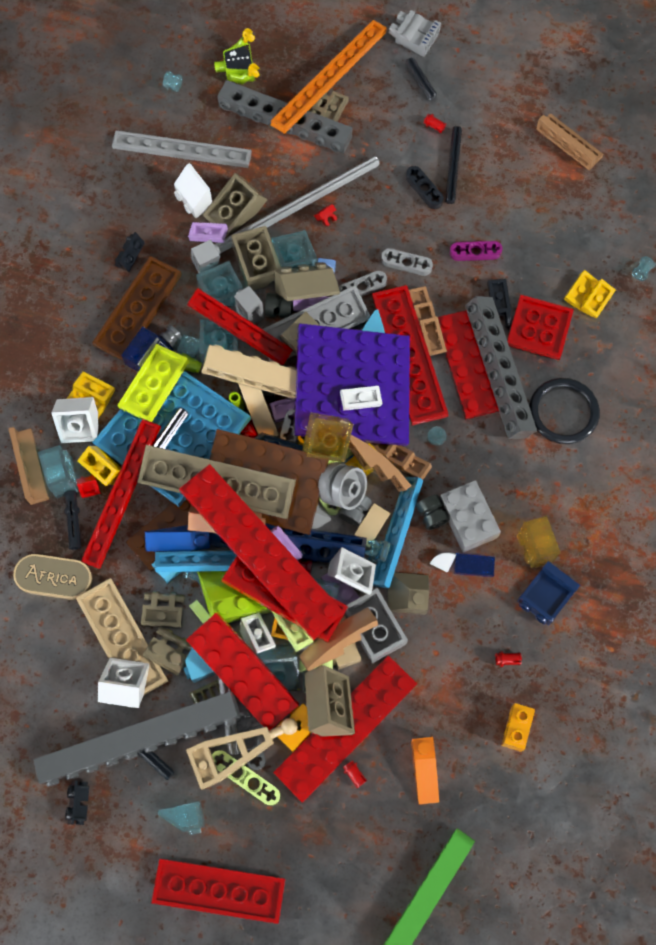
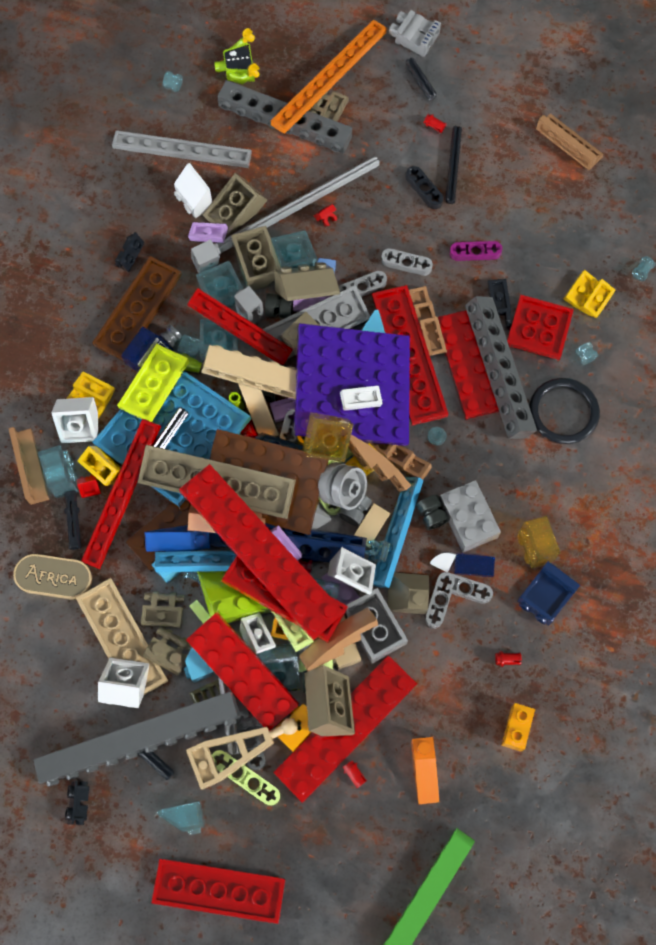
none -> light grey beam [425,572,493,629]
none -> clear light blue wheel [575,342,599,365]

